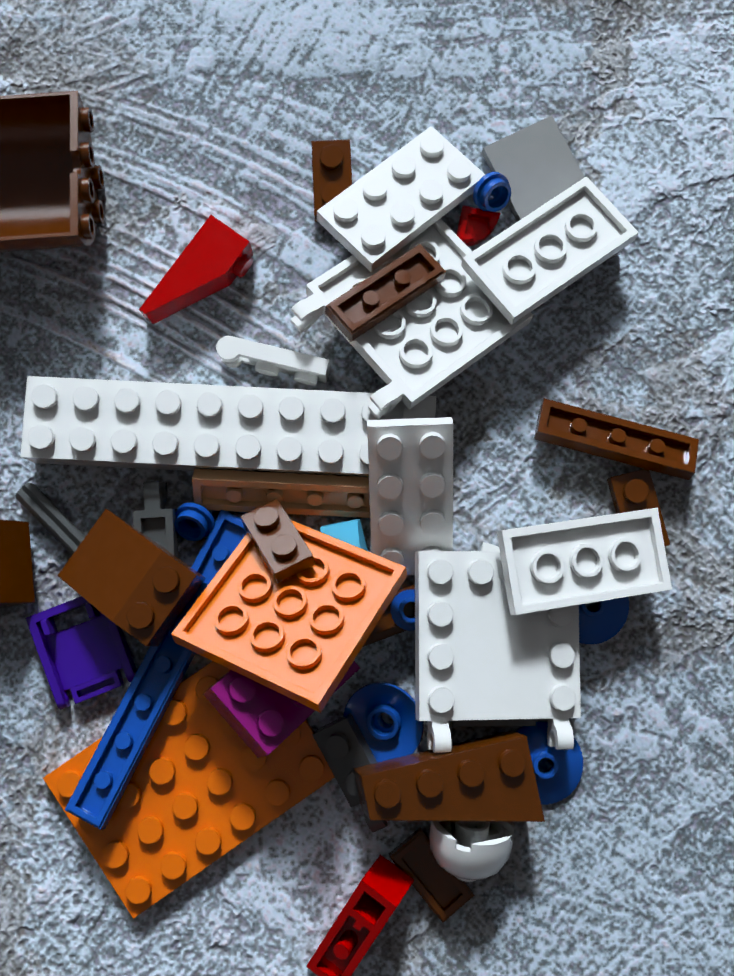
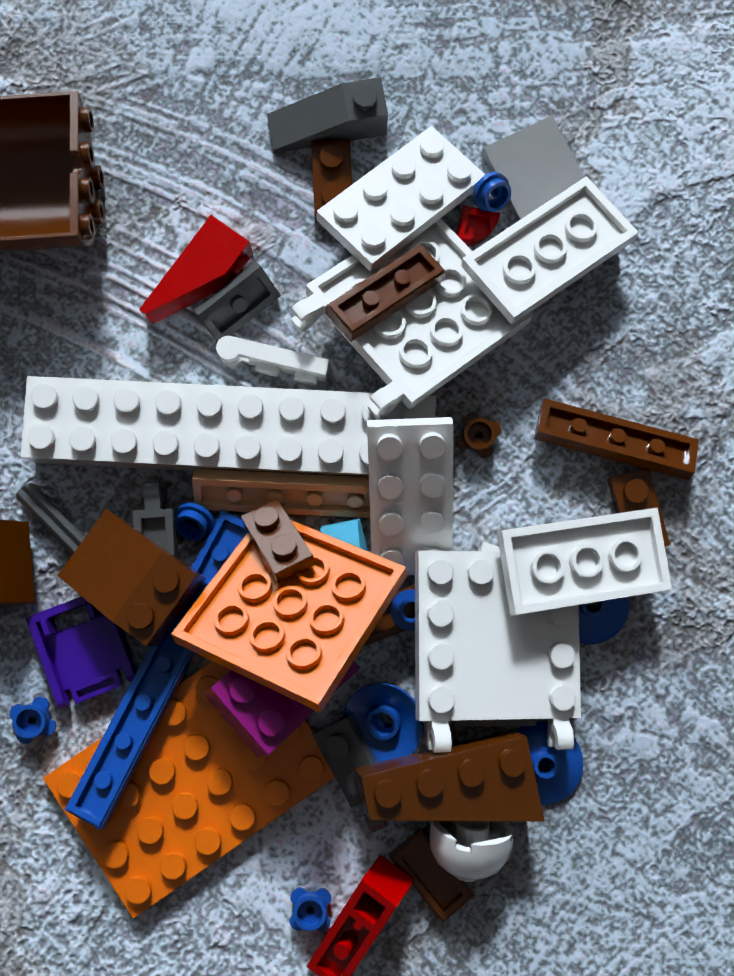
none -> blue plate [9,696,57,744]
none -> dark grey plate [193,261,281,342]
none -> dark grey slope [267,77,388,153]
none -> blue plate [289,887,331,932]
none -> reddish brown plate [456,413,501,458]

